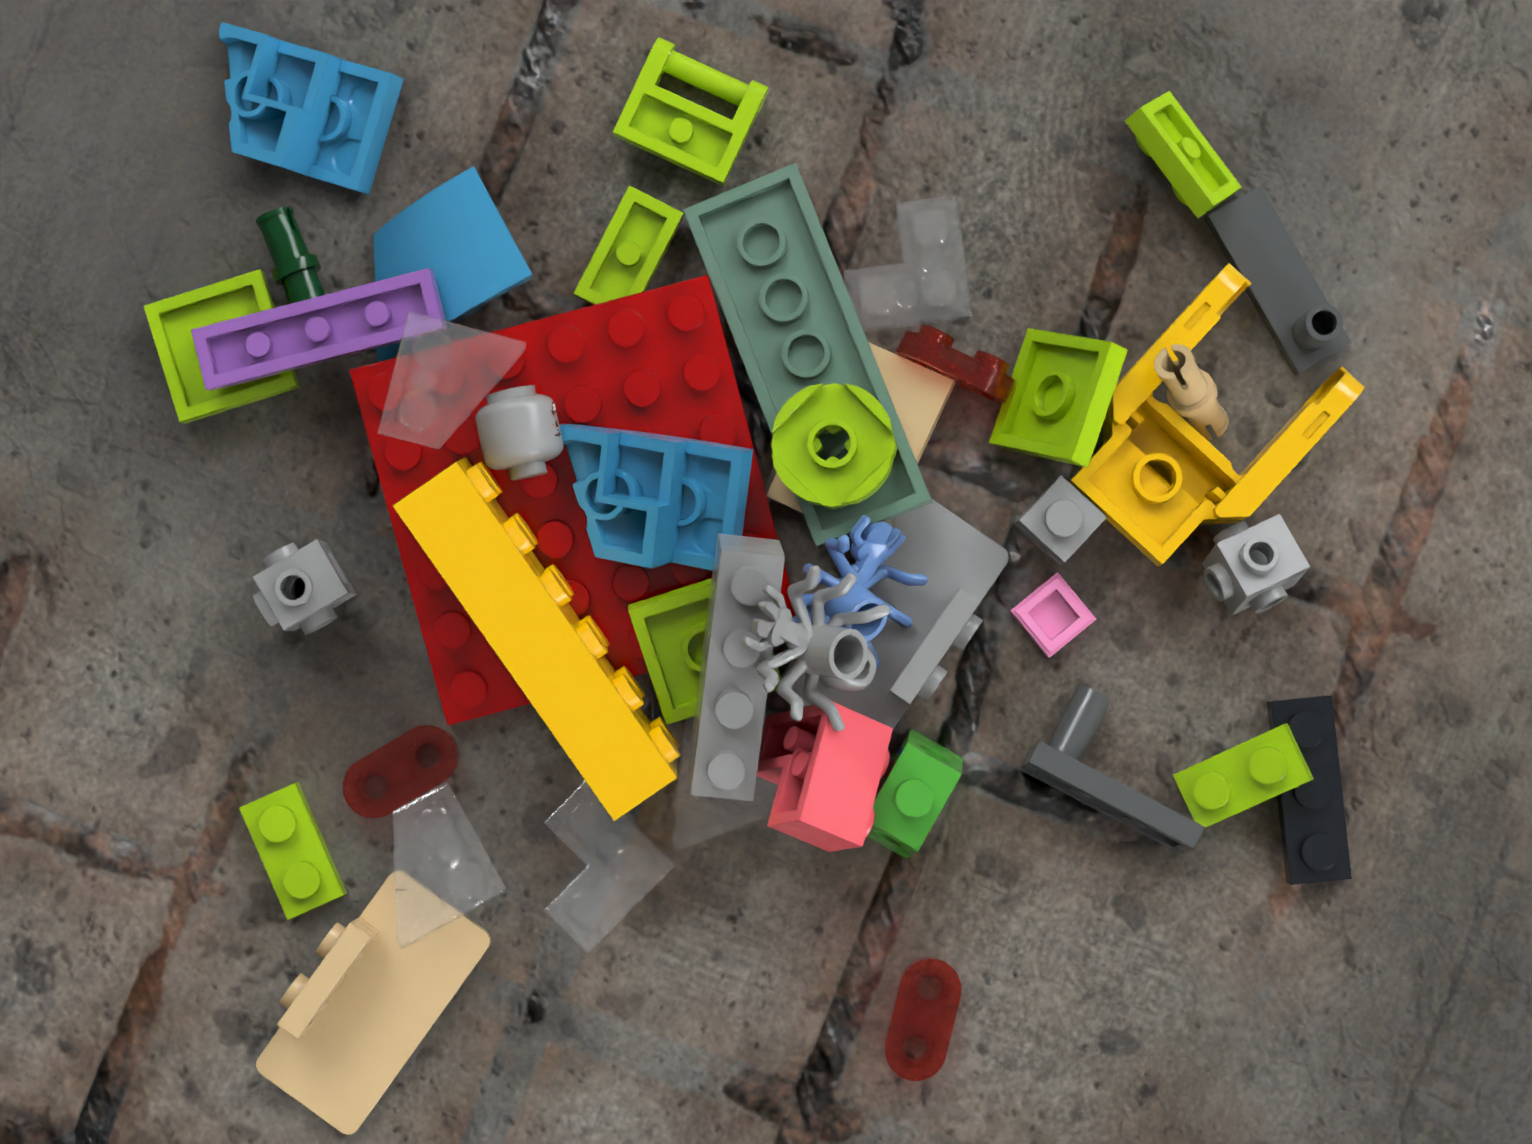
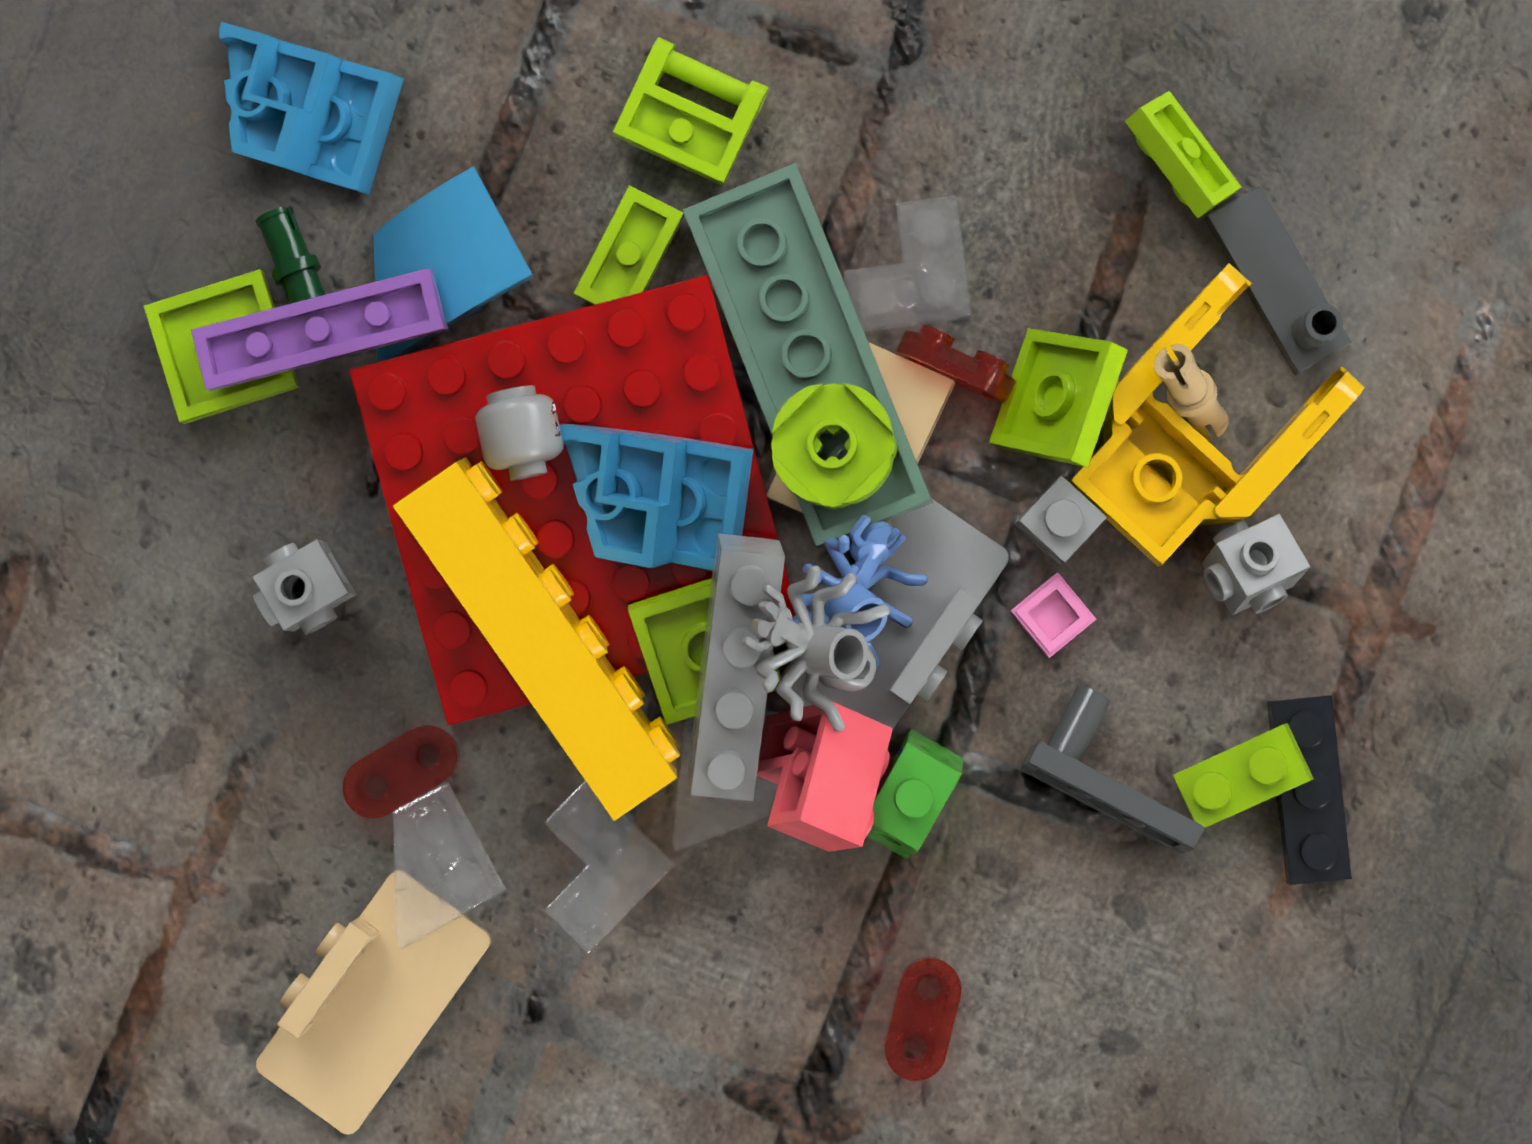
lime plate [239,782,347,920] -> none
clear wing [378,311,528,449] -> none

